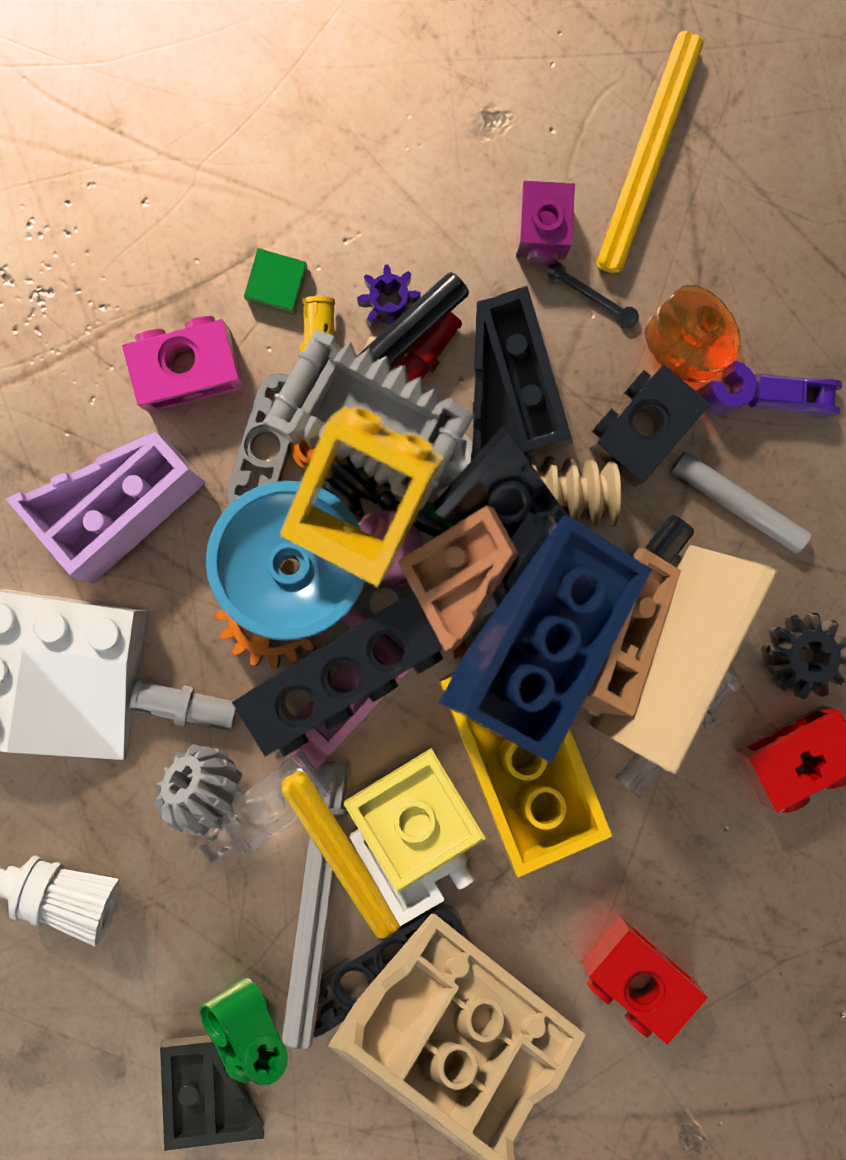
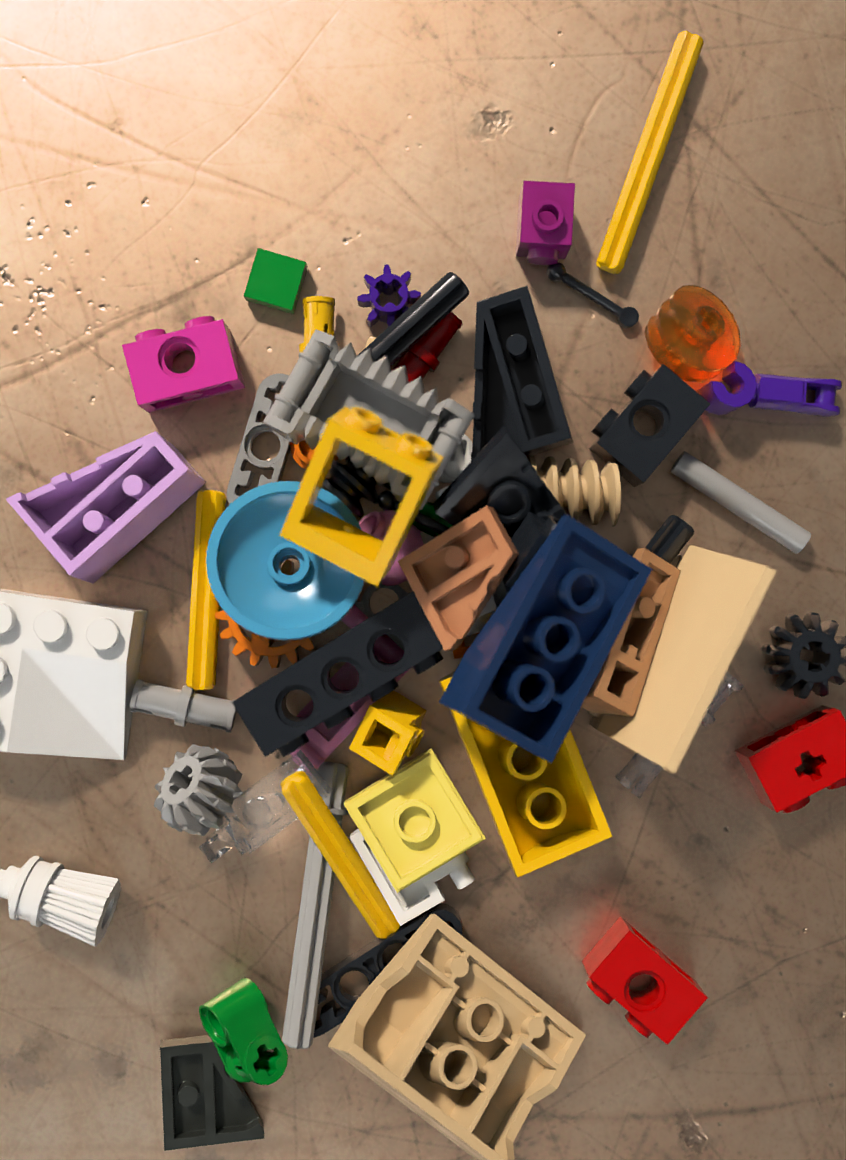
none -> yellow axle [186,490,226,690]
none -> yellow brick [349,690,427,776]

